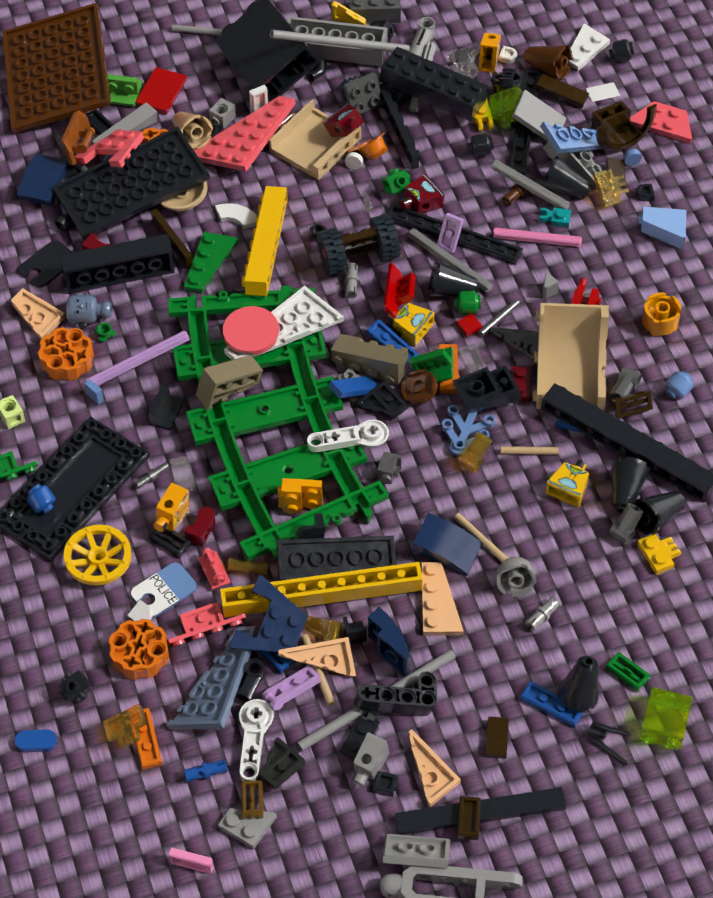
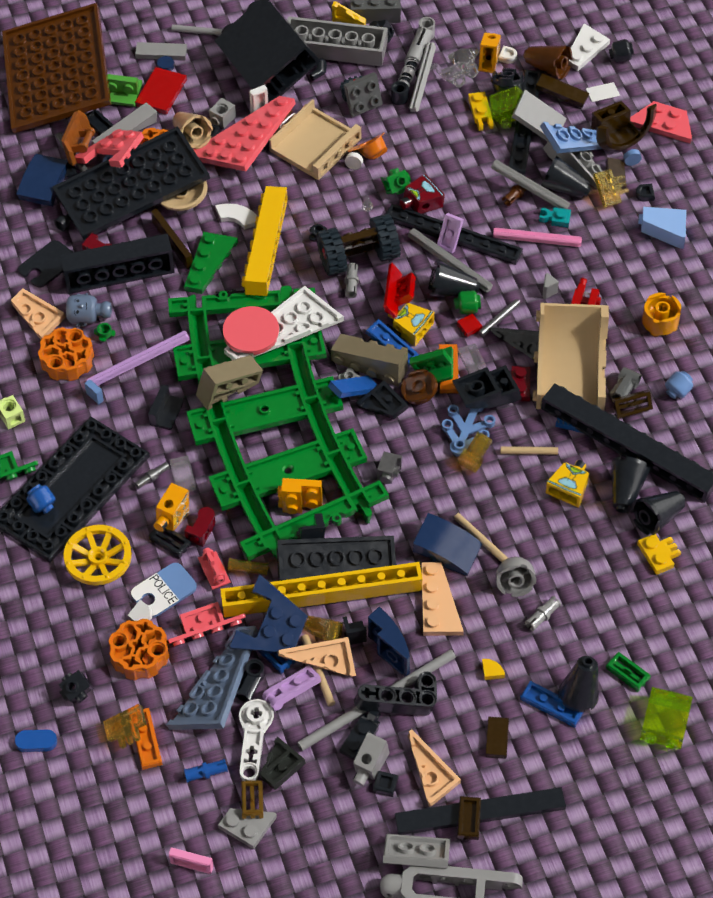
light grey piece [270,30,410,52] -> none
white beam [307,420,389,452] -> none
dark red torso [323,103,364,137] -> none
black brick [379,46,489,121] -> none
black plate [379,83,421,169] -> none
black head [467,133,494,158] -> none
black plant [588,720,631,765] -> none
dark grey piece [609,503,643,545] -> none
none -> light grey tile [135,42,187,60]
none -> dark blue tile [157,56,174,71]
none -> yellow tile [482,659,505,680]

